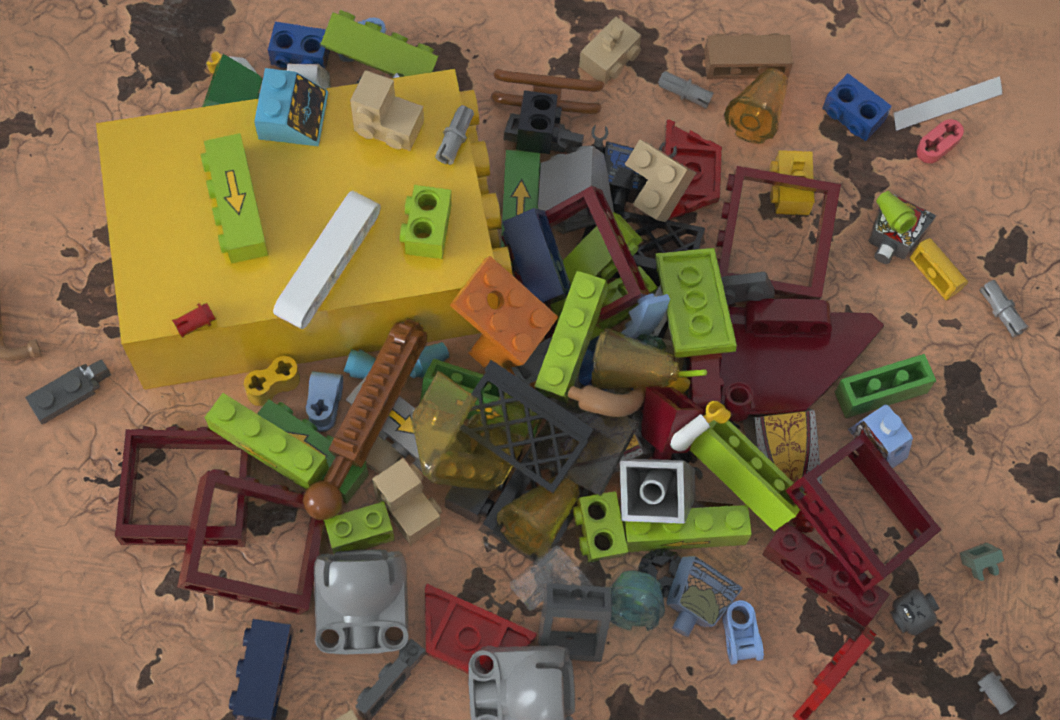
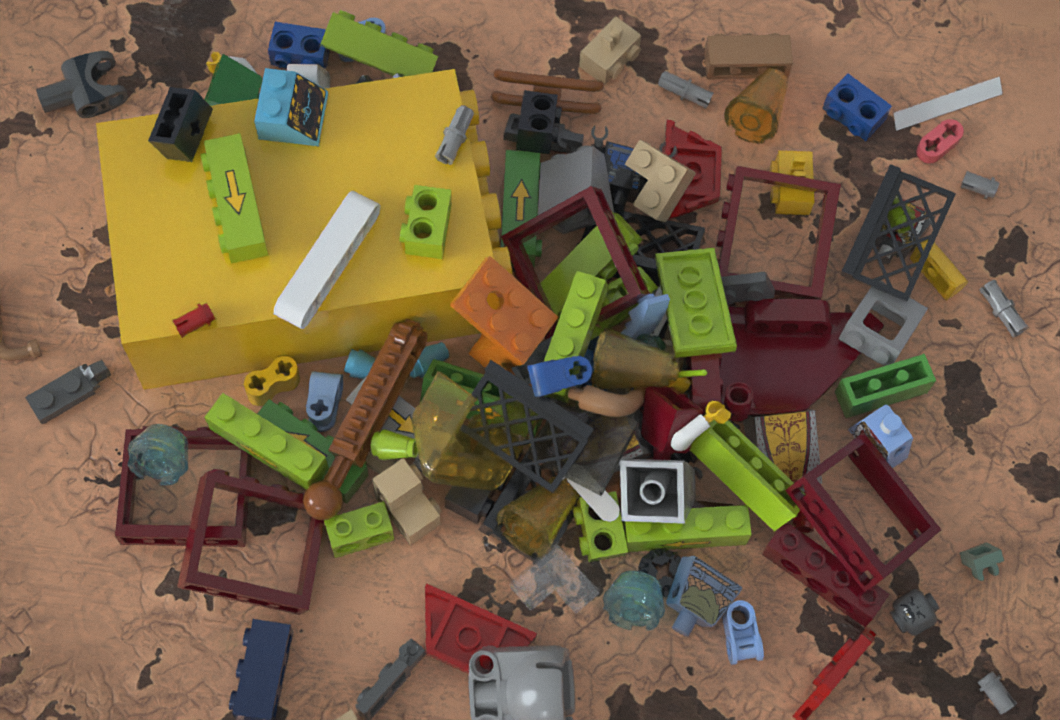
light grey piece [314,549,409,655] -> none
tan brick [350,70,424,151] -> none
dark blue brick [502,208,571,306] -> none
dark grey window [538,583,612,662] -> none
none -> dark grey connector [36,51,128,118]
none -> clear light blue cone [127,424,189,486]
none -> black brick [148,87,213,162]
none -> lime cone [371,429,420,460]
none -> blue piece [527,356,592,397]
none -> white sticker [566,465,620,522]
none -> light grey window [838,281,928,366]
none -> black fence [841,164,956,302]
none -> light grey pin [960,171,1000,199]

